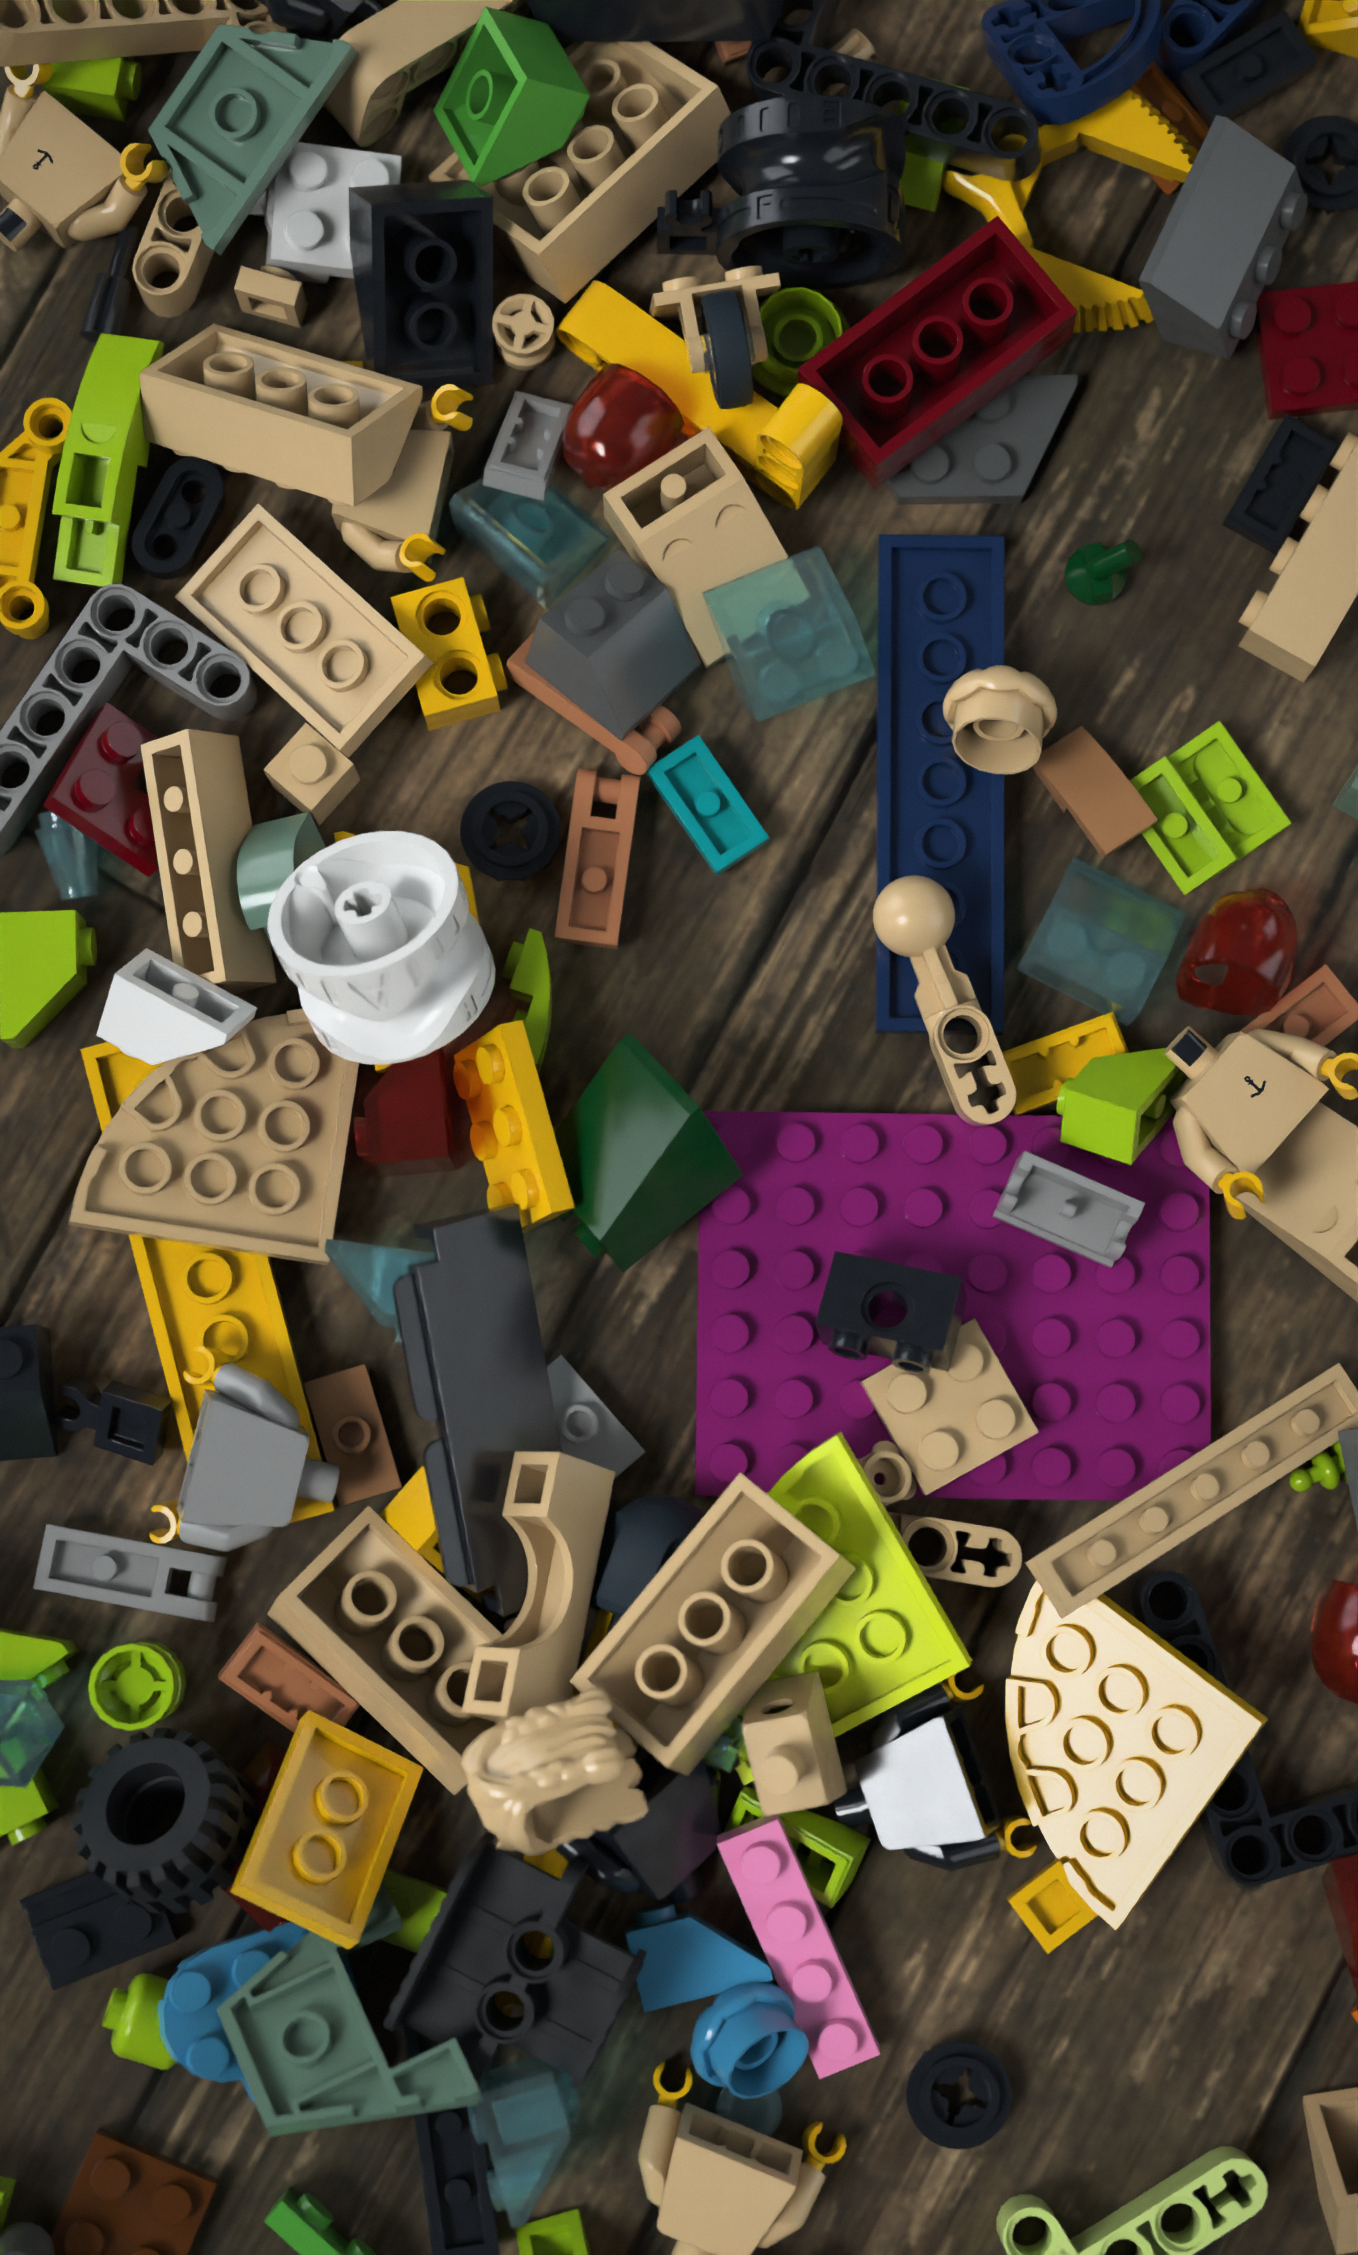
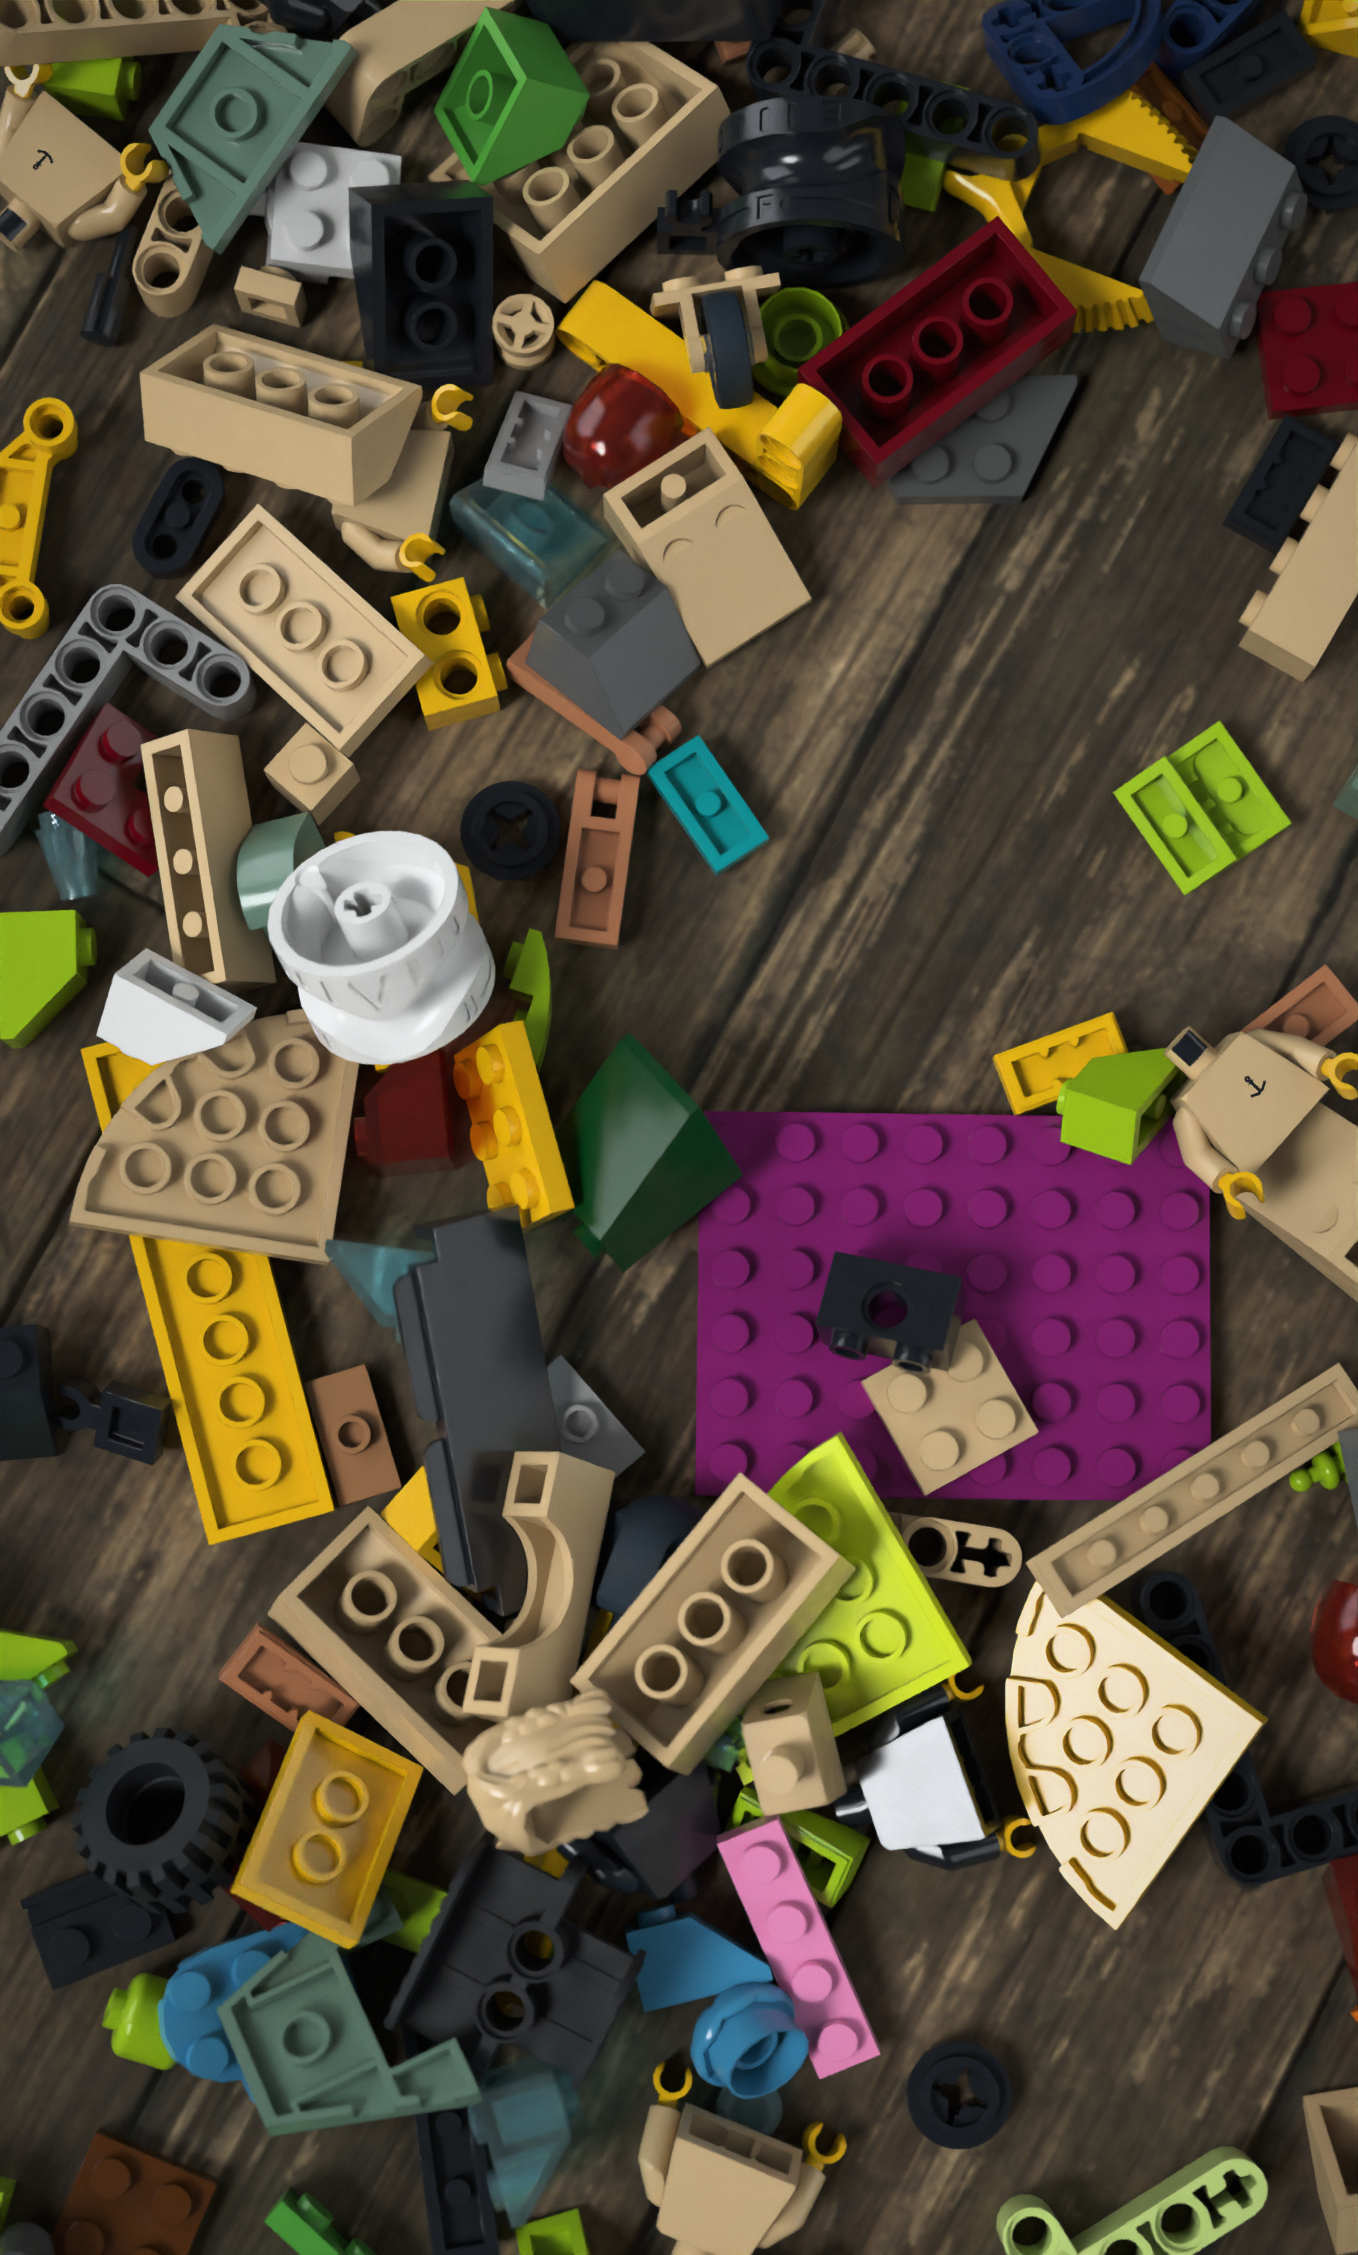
light grey plate [33,1524,227,1622] -> none
lime slope [52,333,164,587] -> none
lime wheel [88,1640,187,1731] -> none
light grey torso [149,1346,339,1552] -> none
clear light blue slope [702,546,876,722] -> none
tan plate [857,1441,916,1509] -> none
tan beam [873,875,1016,1126] -> none
dark blue plate [875,534,1004,1035] -> none
tan piece [942,665,1057,774] -> none
light grey hinge [992,1151,1145,1268] -> none
yellow plate [1005,1858,1098,1954] -> none
clear light blue slope [1016,857,1186,1026] -> none
medium nougat slope [1032,726,1158,859] -> none
dark green plate [1064,539,1142,606] -> none
clear red piece [1175,887,1298,1016] -> none

